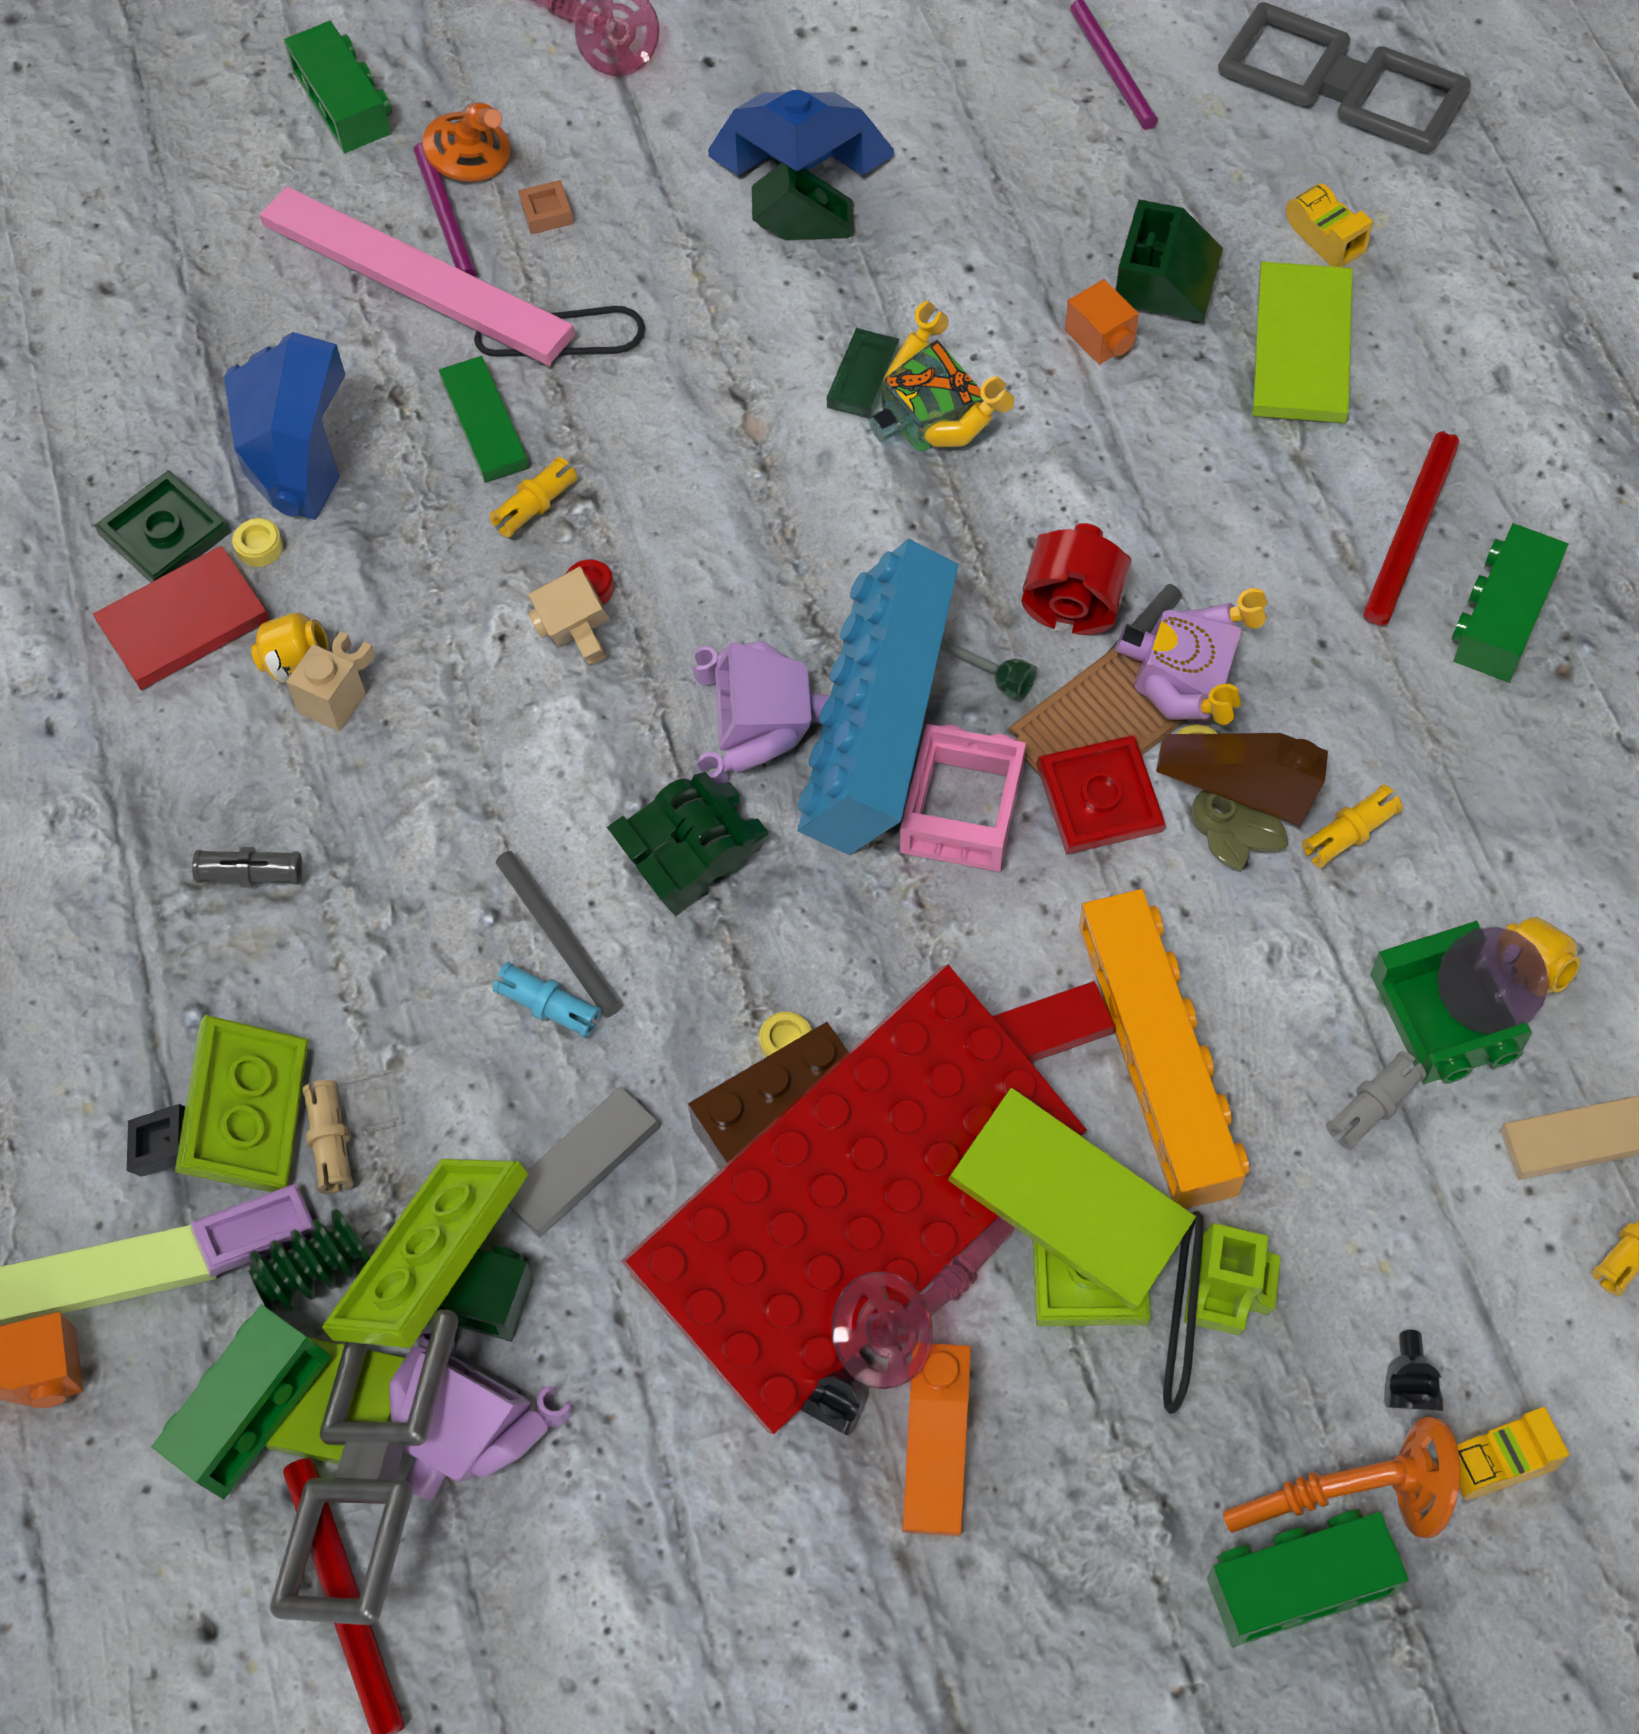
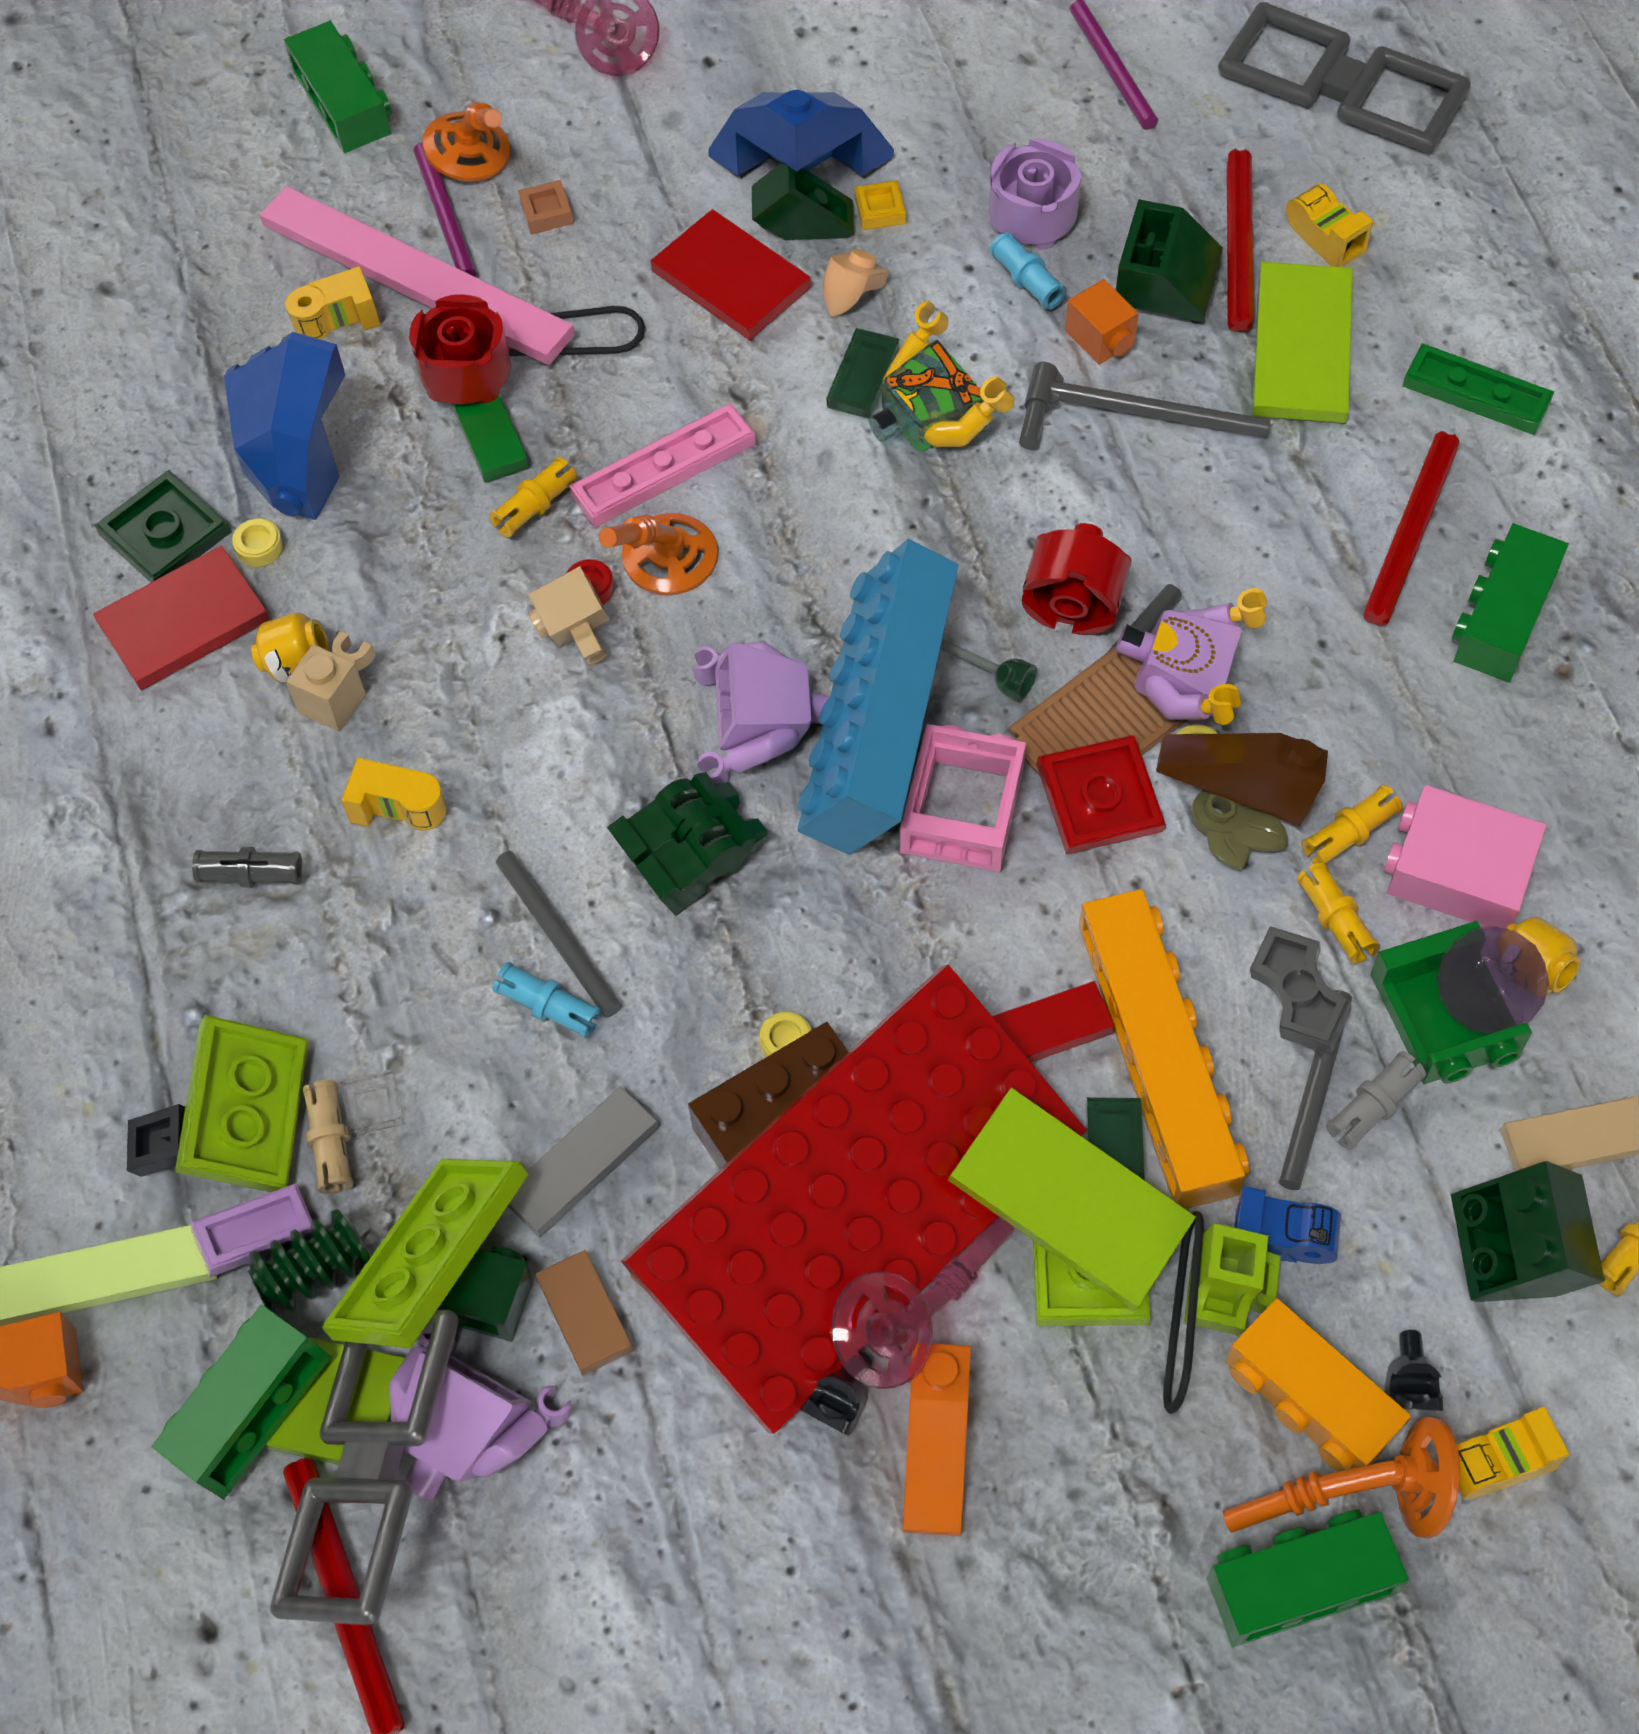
none -> yellow leg [285,266,381,339]
none -> yellow leg [341,757,447,831]
none -> red brick [409,294,511,404]
none -> medium nougat tile [535,1249,633,1376]
none -> bright pink tile [569,403,756,528]
none -> orange dish [599,513,718,595]
none -> red tile [650,209,811,341]
none -> light nougat plate [823,249,890,317]
none -> yellow tile [854,180,906,231]
none -> lavender brick [989,139,1081,249]
none -> medium azure pin [990,232,1067,309]
none -> dark grey bar [1019,362,1271,449]
none -> clear green tile [1086,1097,1145,1180]
none -> light orange brick [1225,1298,1412,1472]
none -> red axle [1227,149,1254,332]
none -> blue leg [1234,1186,1341,1264]
none -> dark grey tile [1250,926,1351,1054]
none -> dark grey bar [1279,990,1352,1190]
none -> yellow pin [1297,862,1380,964]
none -> bright pink brick [1383,785,1547,932]
none -> green tile [1402,343,1554,435]
none -> dark green slope [1451,1161,1605,1302]

